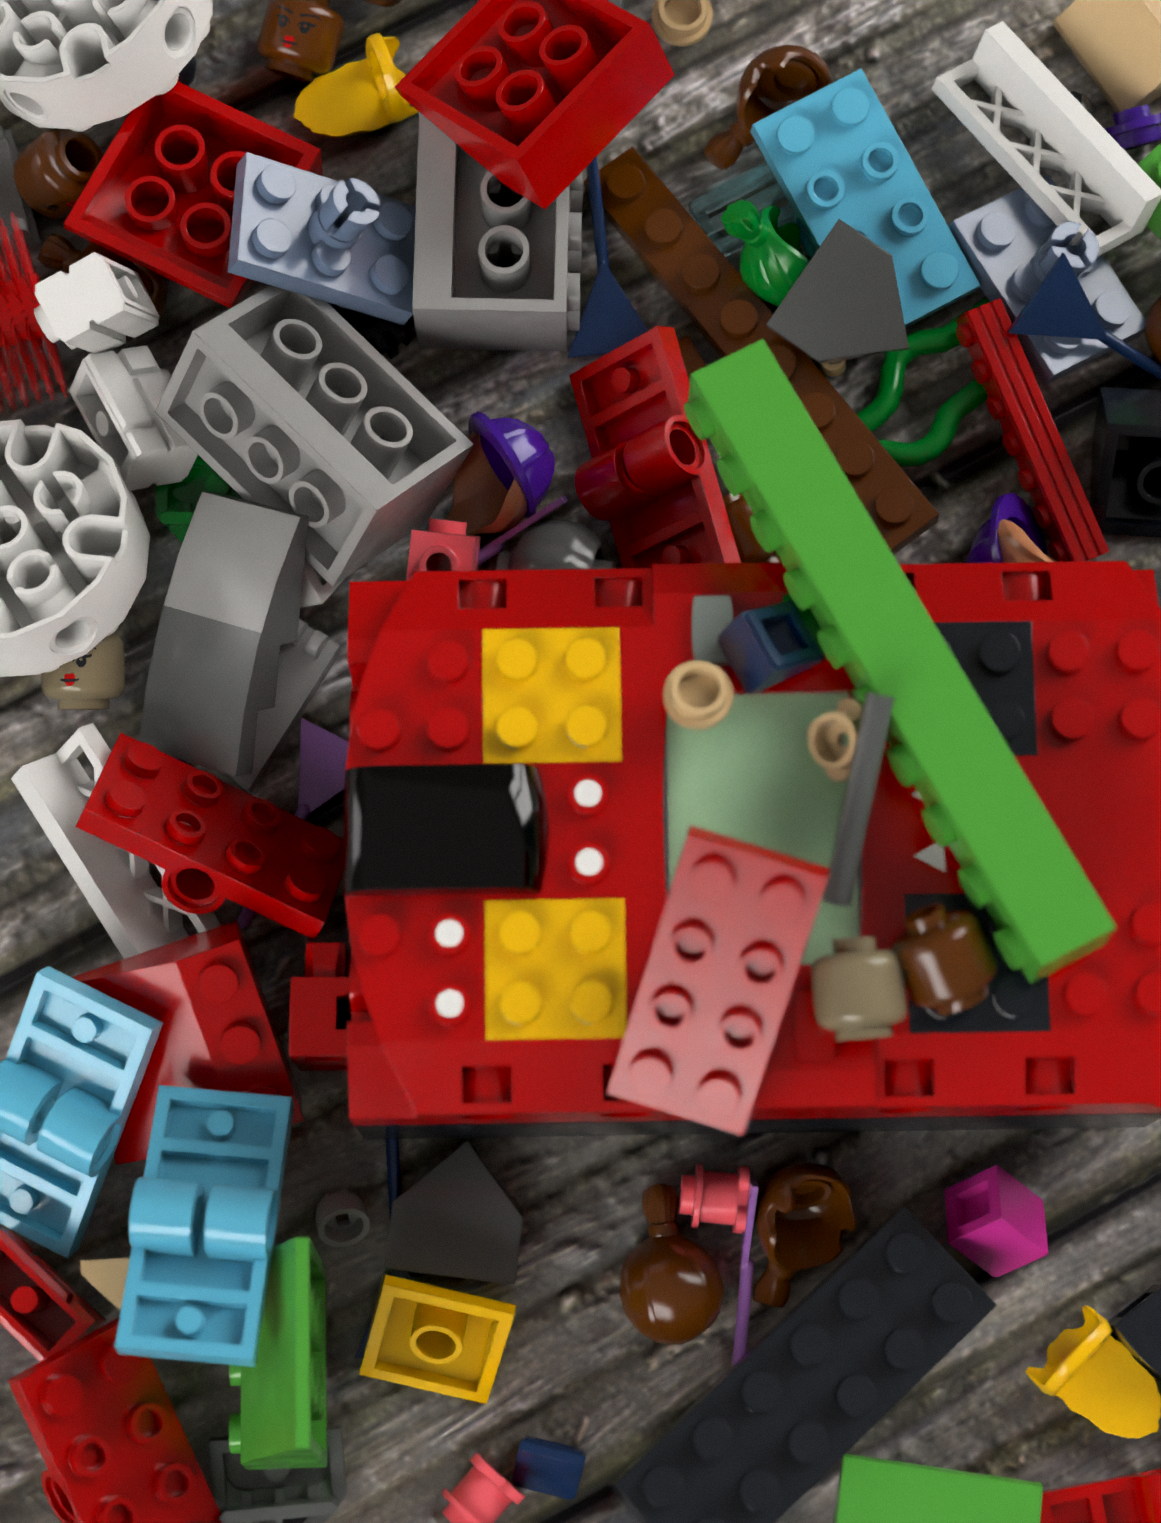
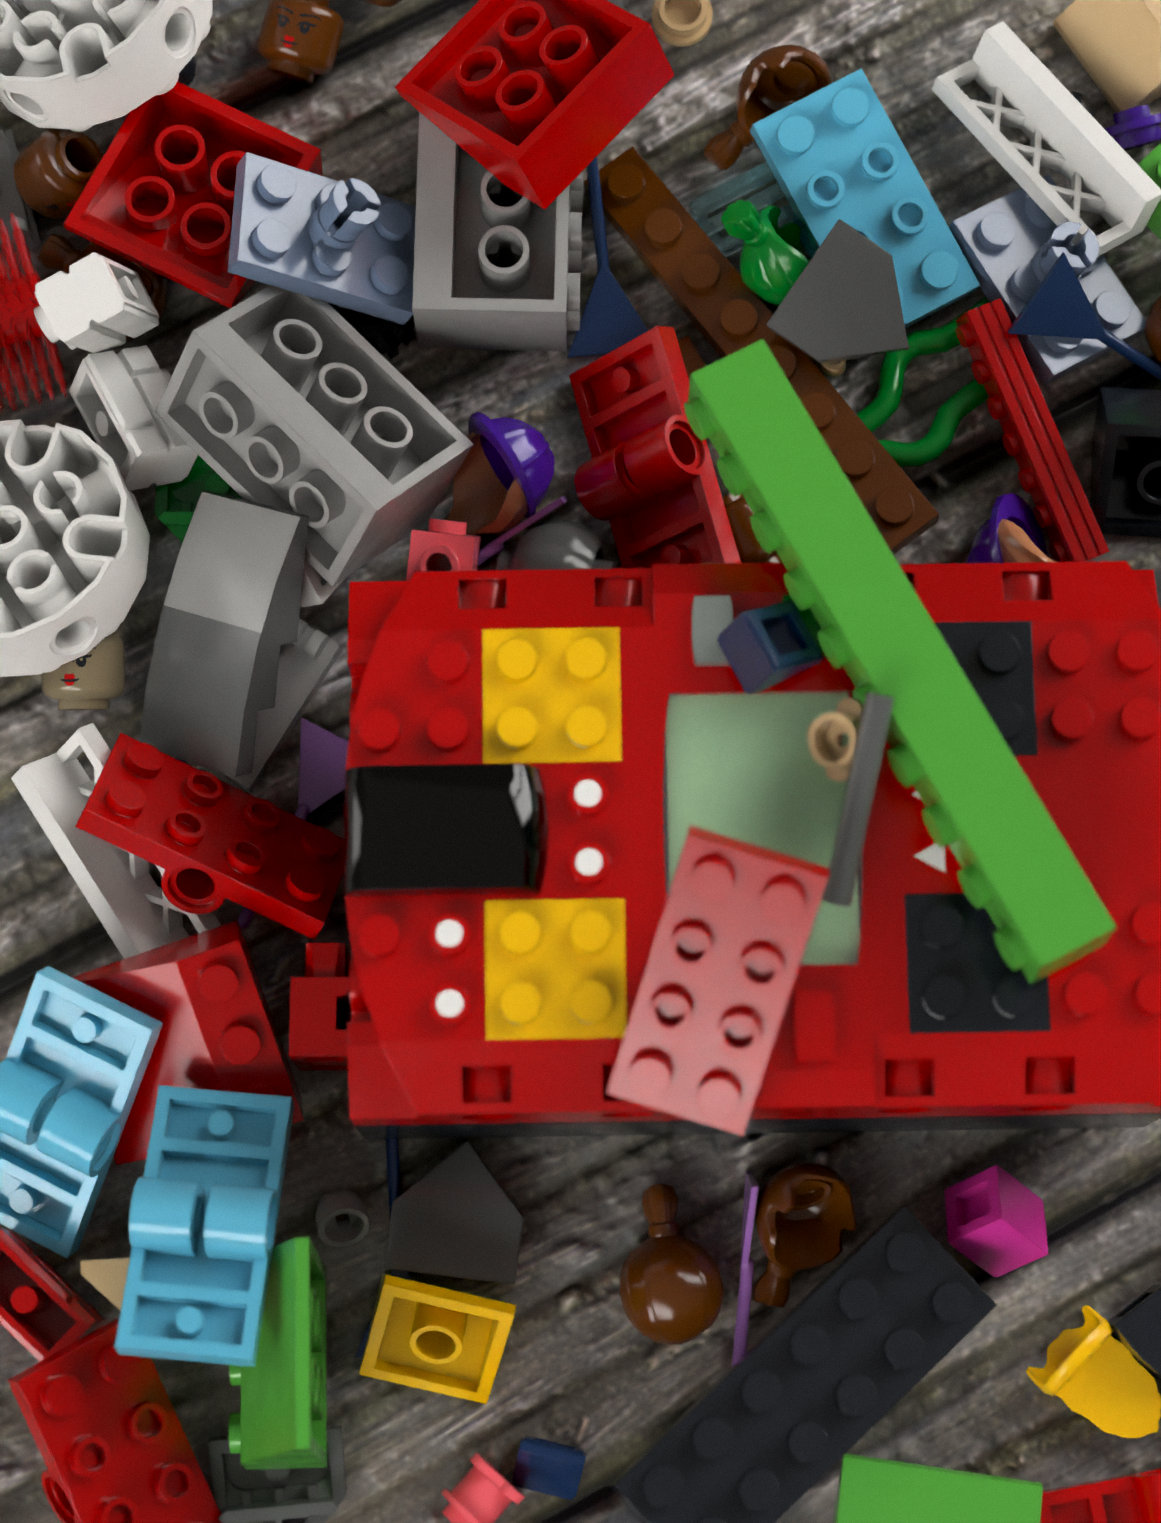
yellow piece [293,33,419,138] -> none
tan plate [663,660,733,730] -> none
coral brick [679,1163,750,1234] -> none
dark tan head [811,936,908,1042] -> none
reddish brown head [892,903,997,1015] -> none

